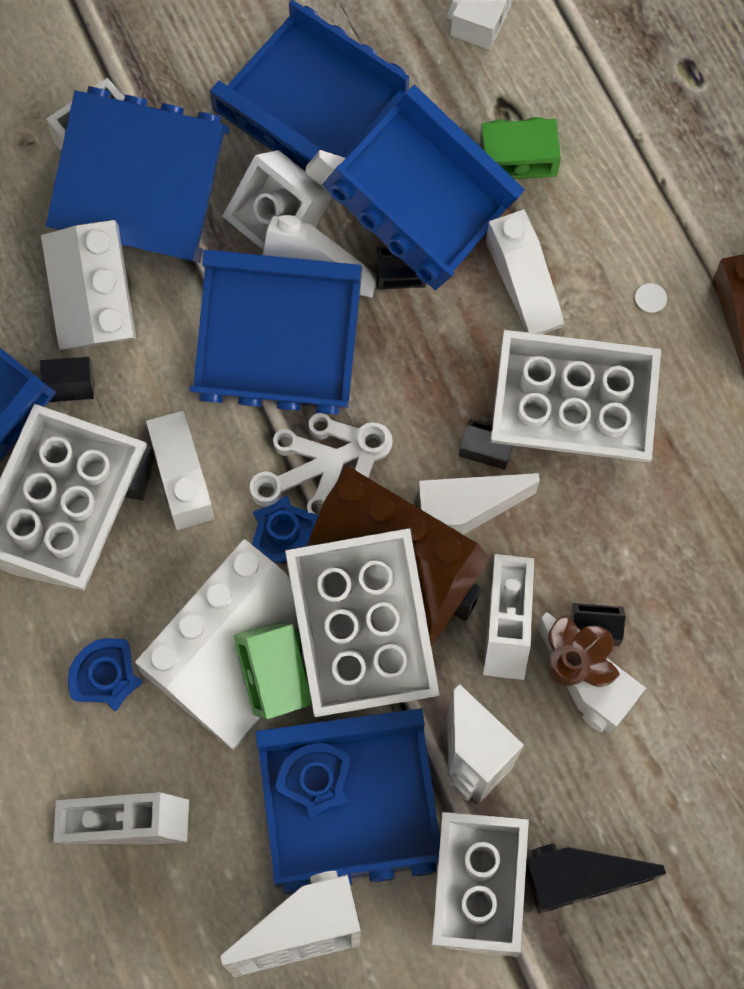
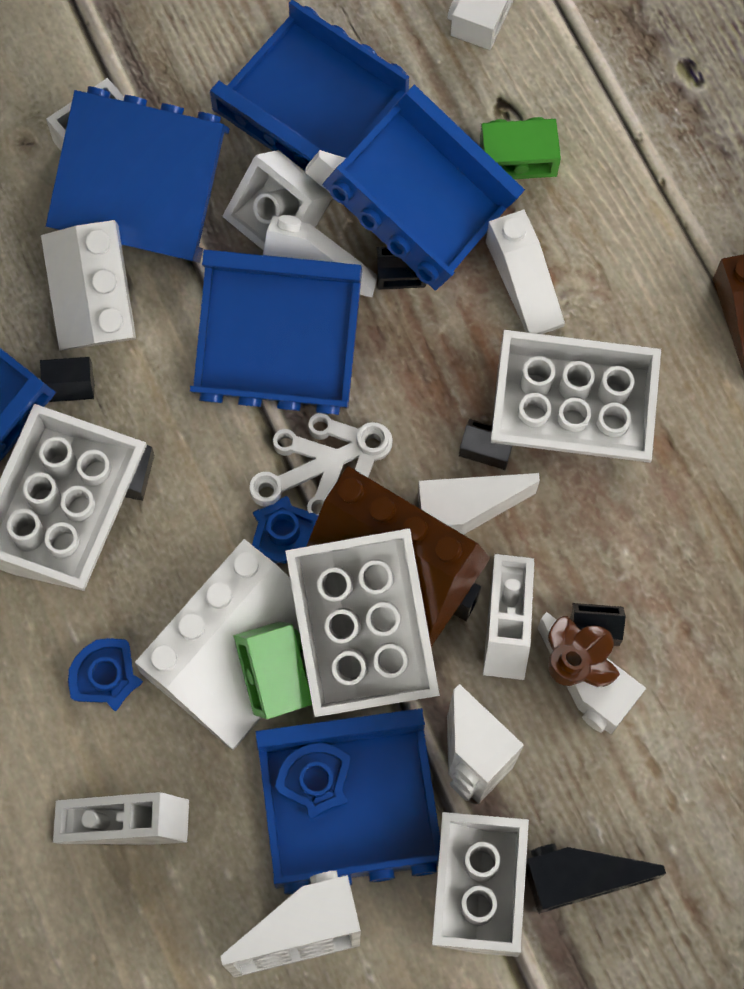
white slope [146,411,215,530] -> none
white sticker [635,283,667,313] -> none

